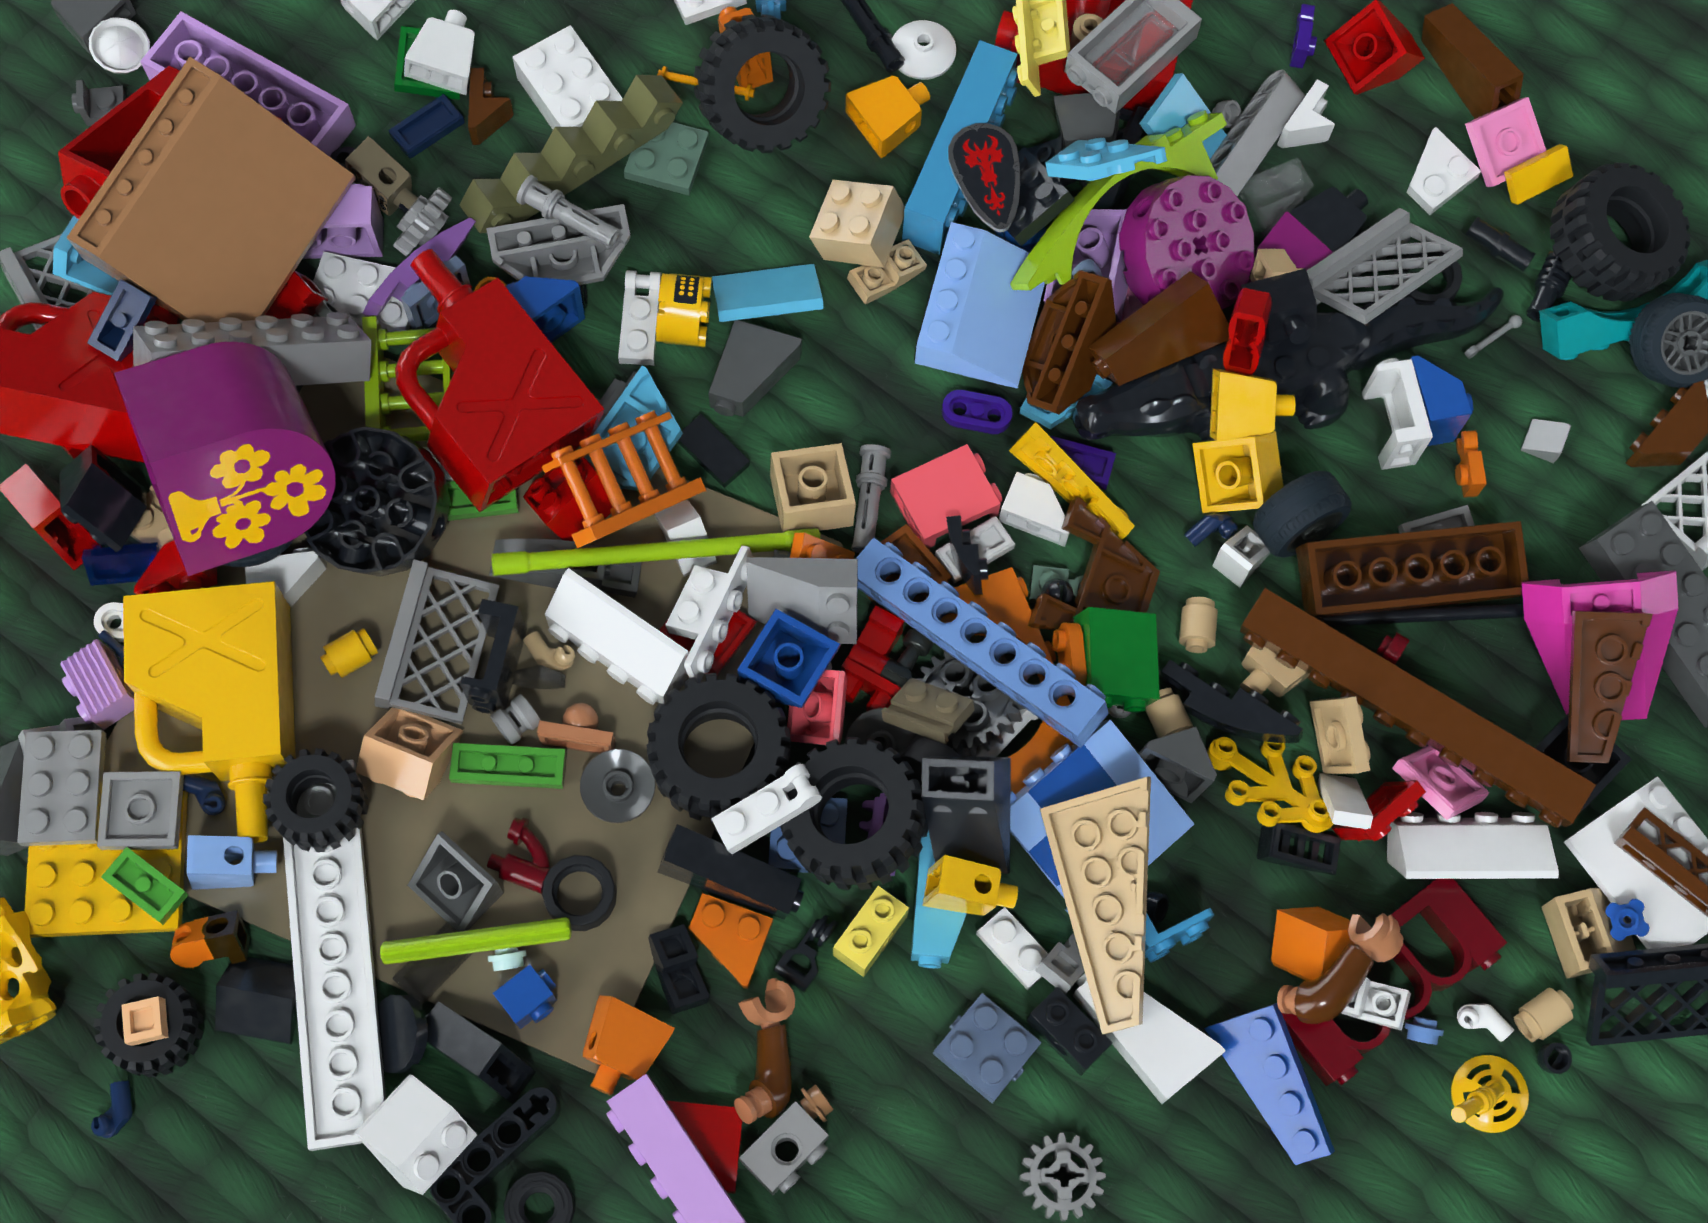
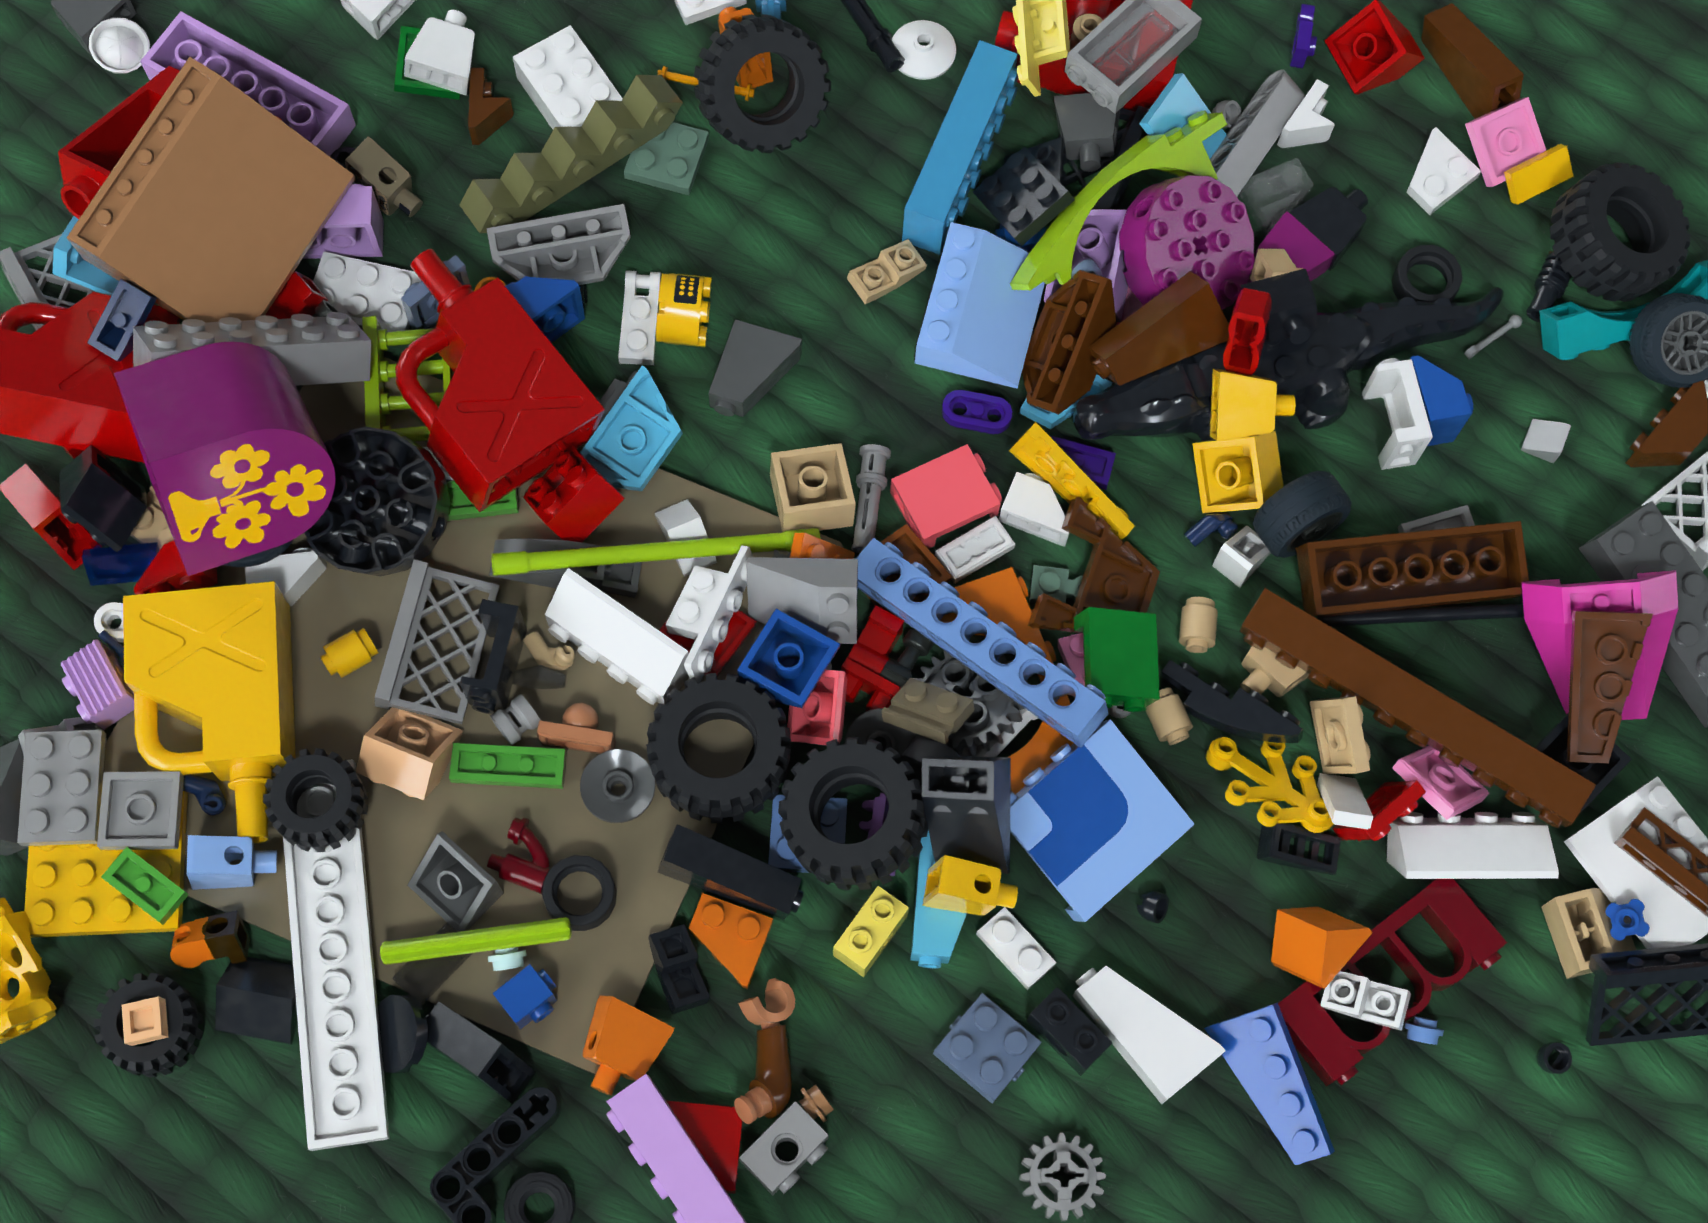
dark grey bracket [71,80,126,126] -> none
dark blue arm [91,1081,133,1138] -> none
white slope [354,1074,477,1195] -> none
medium lavender slope [362,218,476,317] -> none
dark blue tile [388,94,465,159] -> none
light grey gear [393,187,452,256] -> none
light grey pin [516,175,620,249] -> none
orange fence [542,410,706,548] -> none
black tile [677,414,750,488] -> none
white plate [711,764,822,854] -> none
medium azure tile [712,264,823,322] -> none
black piece [774,914,838,993] -> none
tan brick [809,180,905,268] -> none
light orange torso [845,76,930,158] -> none
black slope [946,515,988,595] -> none
shield [948,123,1020,232] -> none
light grey plate [1035,933,1085,994] -> none
tan wing [1040,777,1151,1035] -> none
black hinge [1042,579,1074,604] -> none
medium azure wing [1045,138,1167,181] -> none
orange plate [1052,622,1087,686] -> none
dark grey slope [1138,726,1217,803] -> none
dark azure bracket [1145,908,1214,963] -> none
piece [1277,913,1403,1024] -> none
light grey fence [1307,208,1463,324] -> none
dark red plate [1375,632,1410,665] -> none
yellow dish [1451,1055,1529,1133] -> none
orange plate [1455,430,1487,498] -> none
white arm [1457,1004,1514,1042] -> none
black pin [1465,217,1536,272] -> none
tan brick [1514,987,1574,1042] -> none

